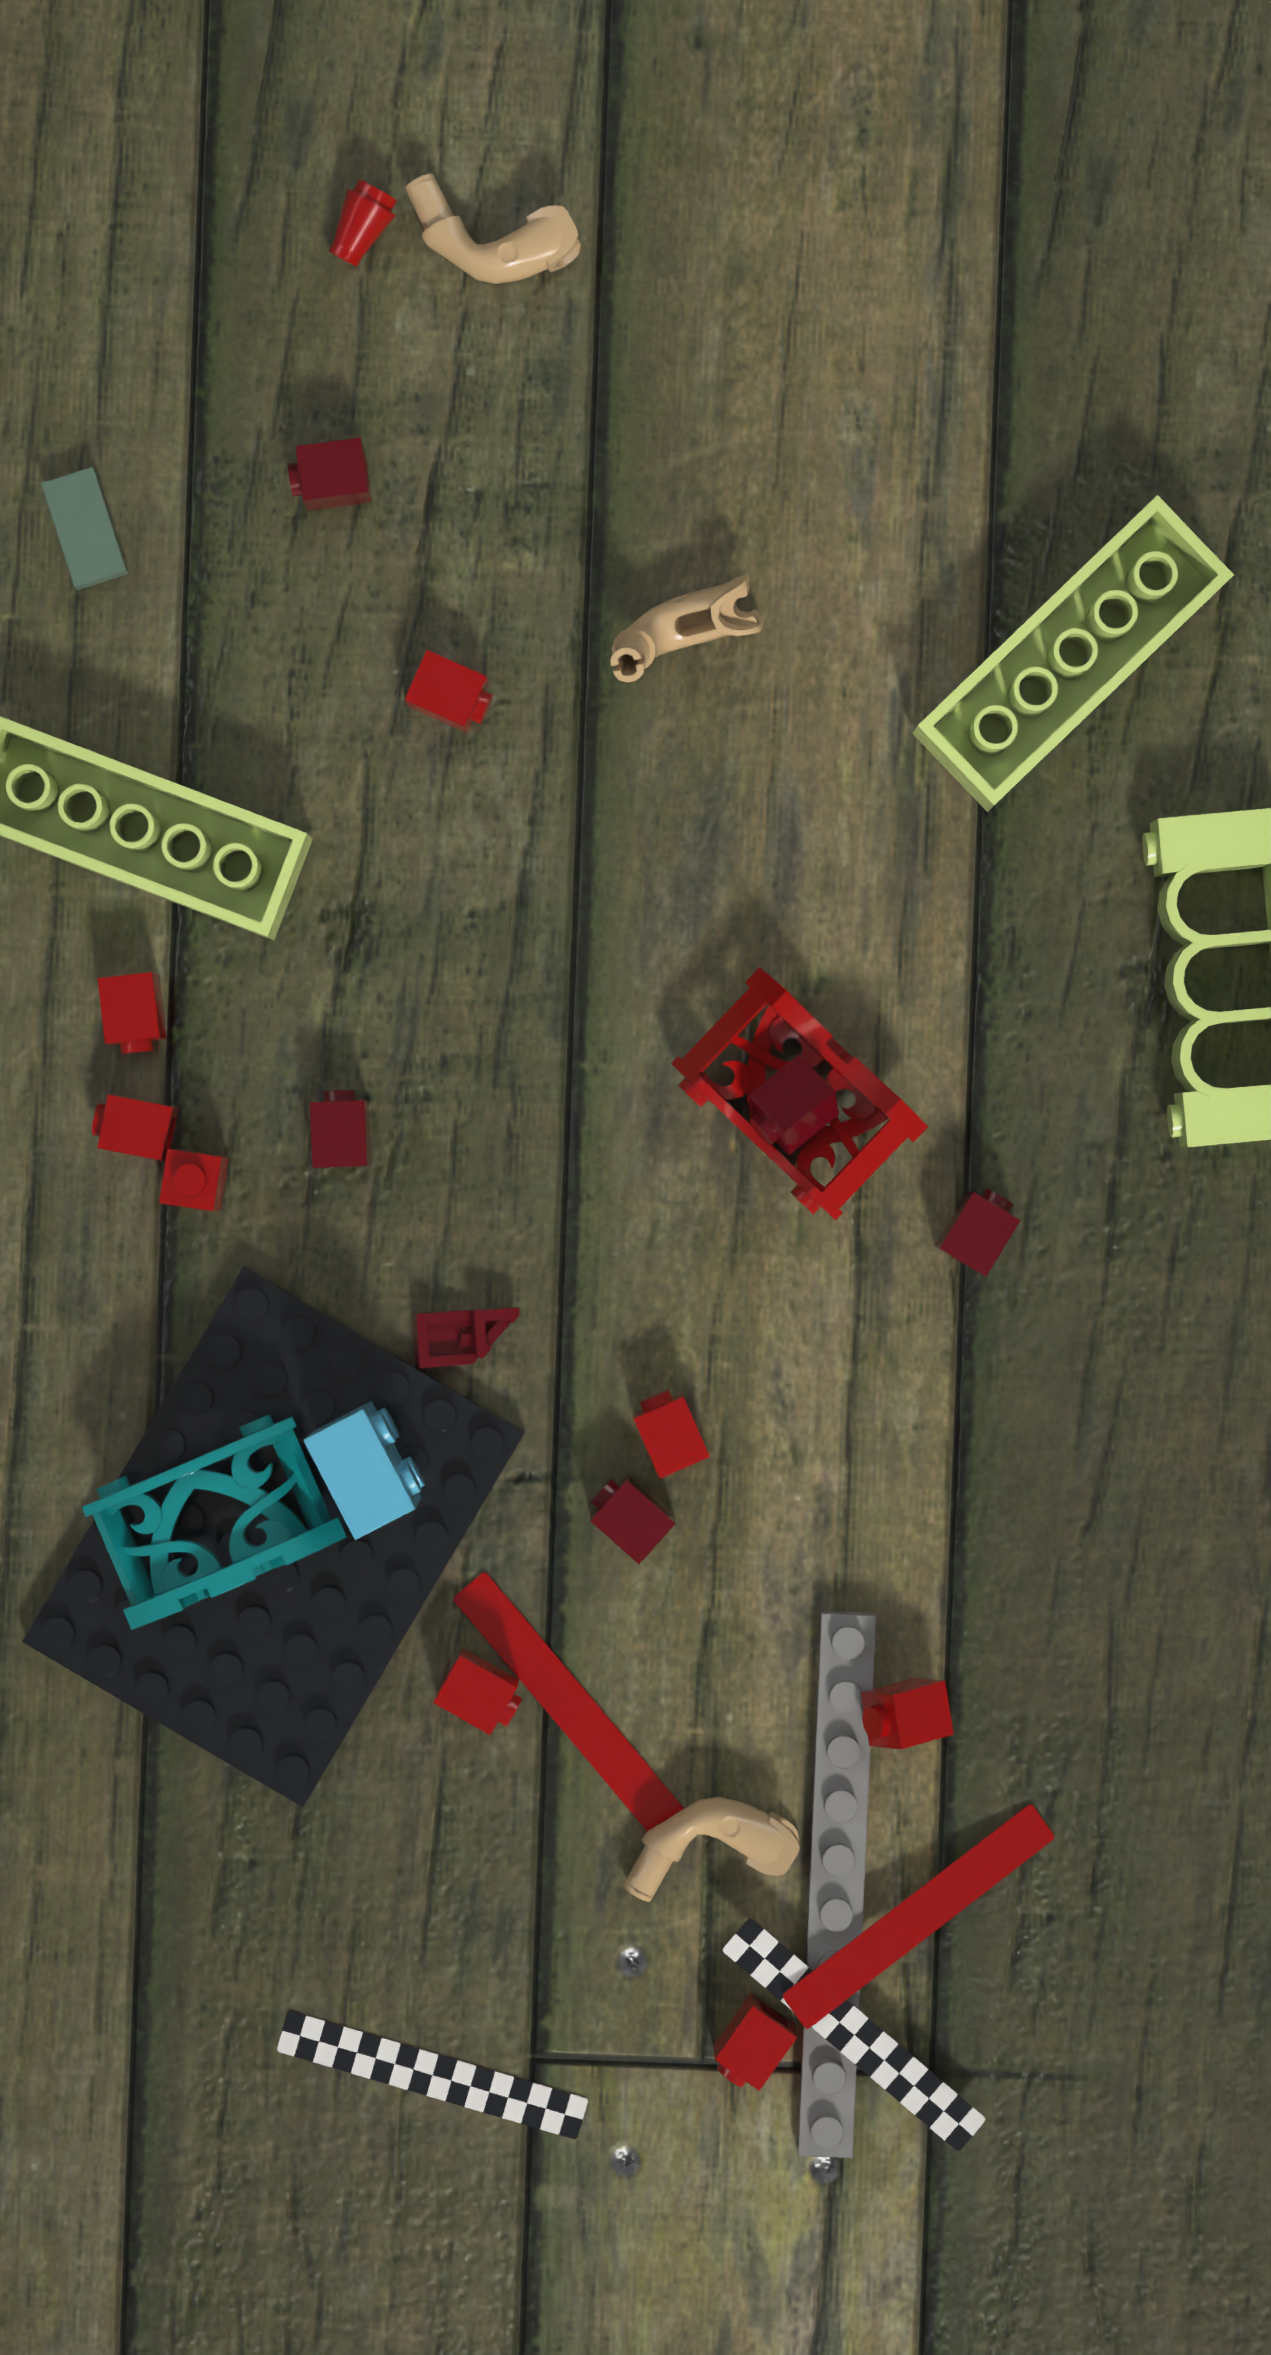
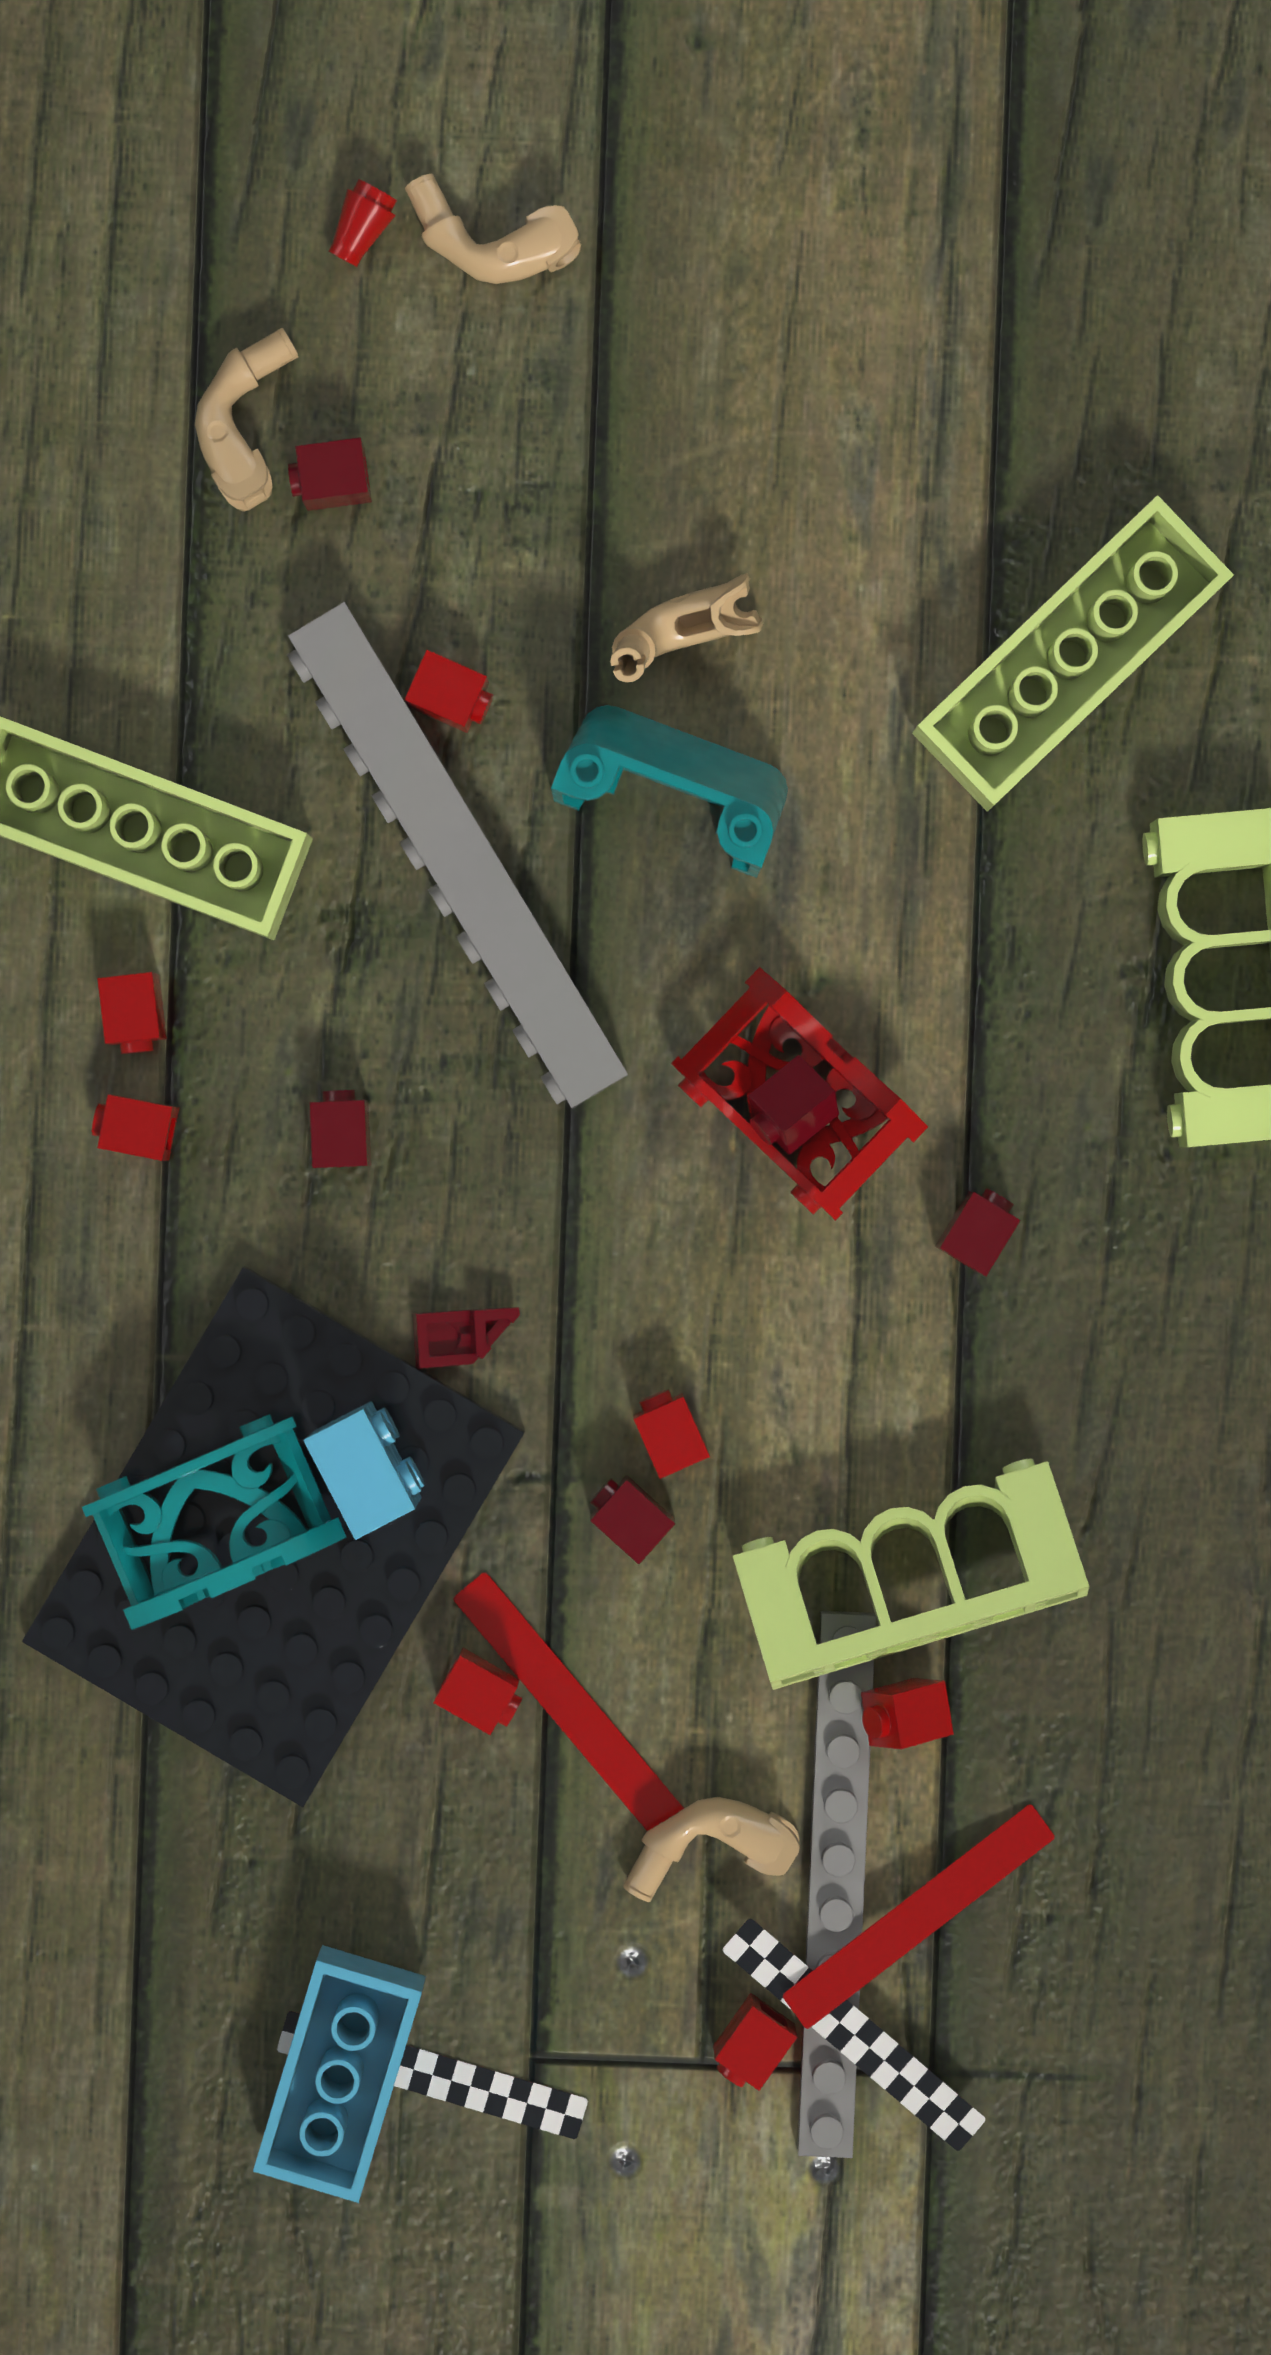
sand green tile [41,467,129,590] -> none
red brick [159,1149,229,1212] -> none
none -> tan piece [195,328,298,512]
none -> medium azure brick [253,1945,426,2203]
none -> light grey brick [287,602,628,1109]
none -> teal windscreen [551,705,788,878]
none -> yellowish green fence [733,1459,1089,1690]

